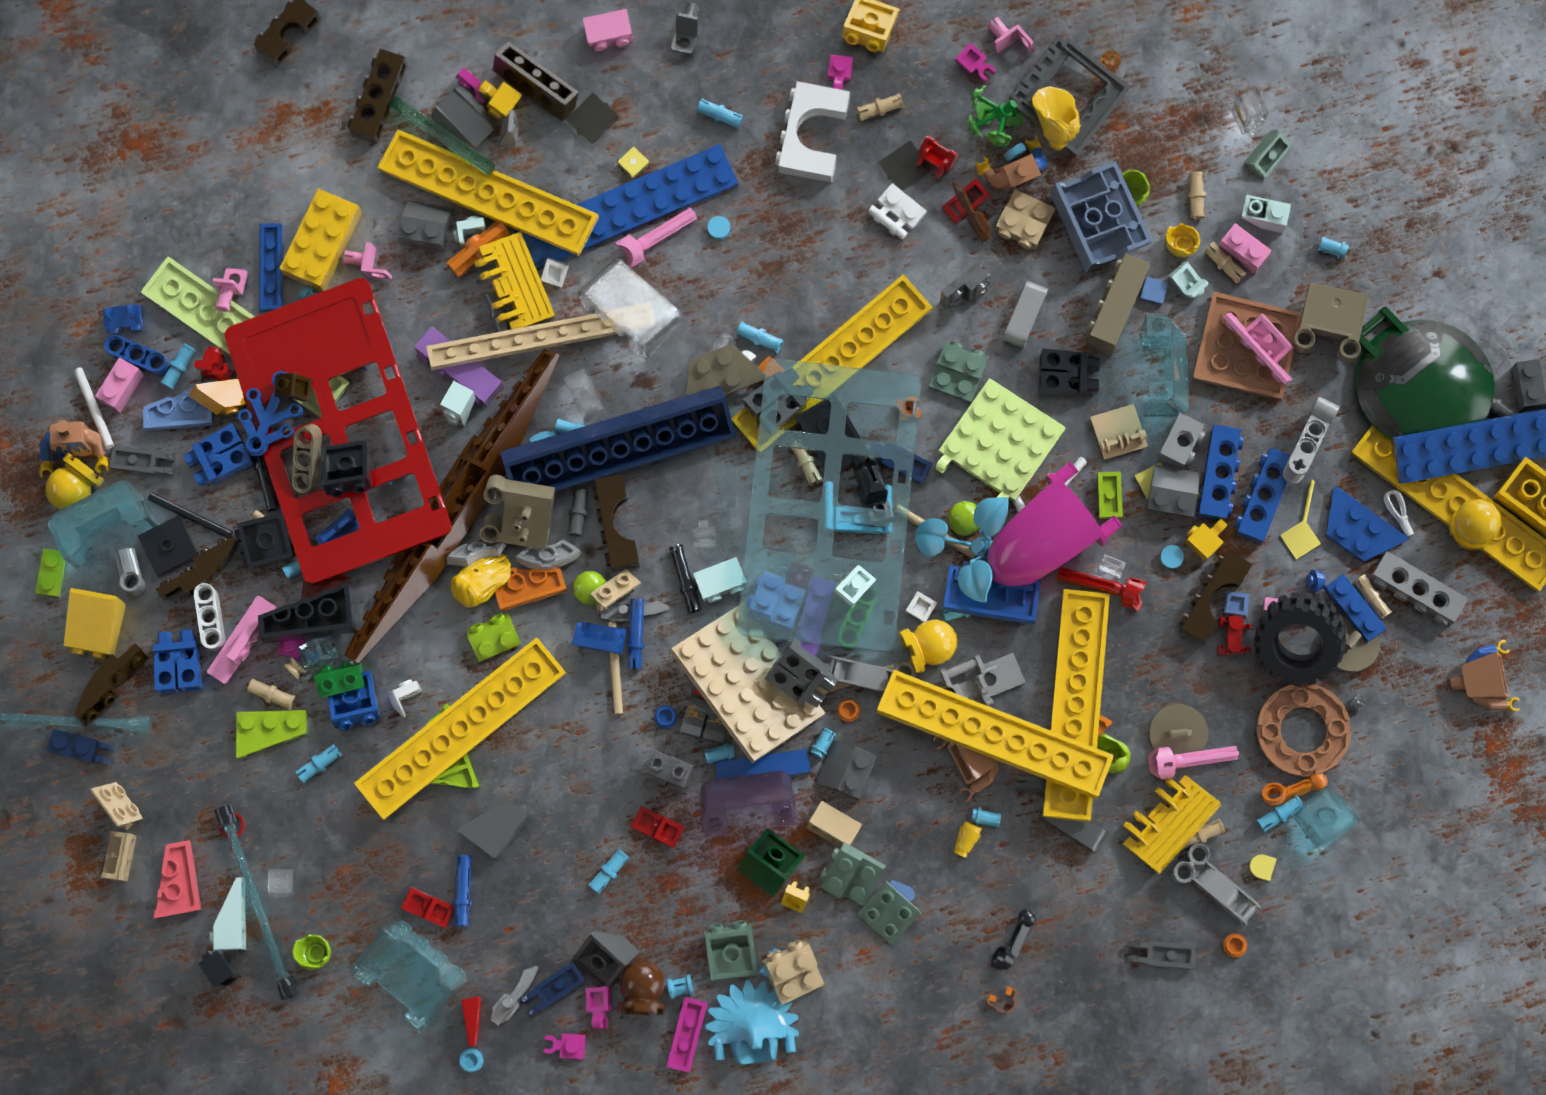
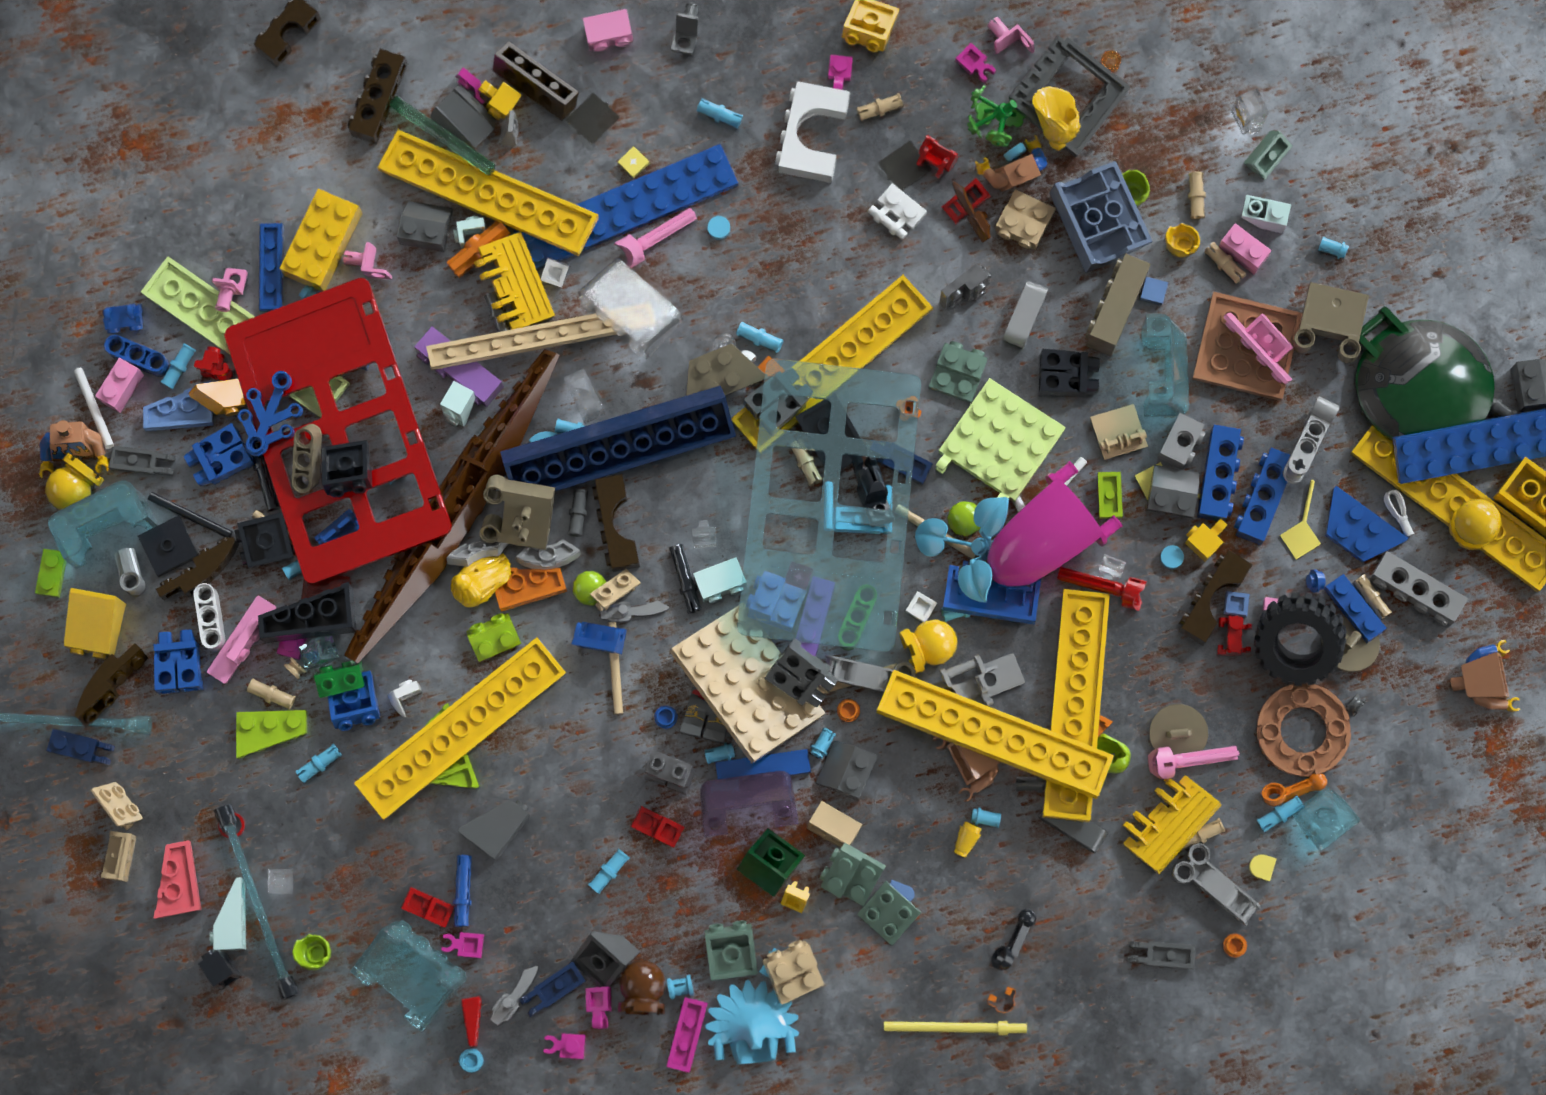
dark brown bracket [274,373,312,402] -> none
blue pin [627,599,645,669] -> none
light aqua slope [834,565,876,608] -> none
light aqua bracket [1168,261,1208,298] -> none
none -> dark pink plate [441,932,484,959]
none -> light yellow bar [884,1021,1027,1035]

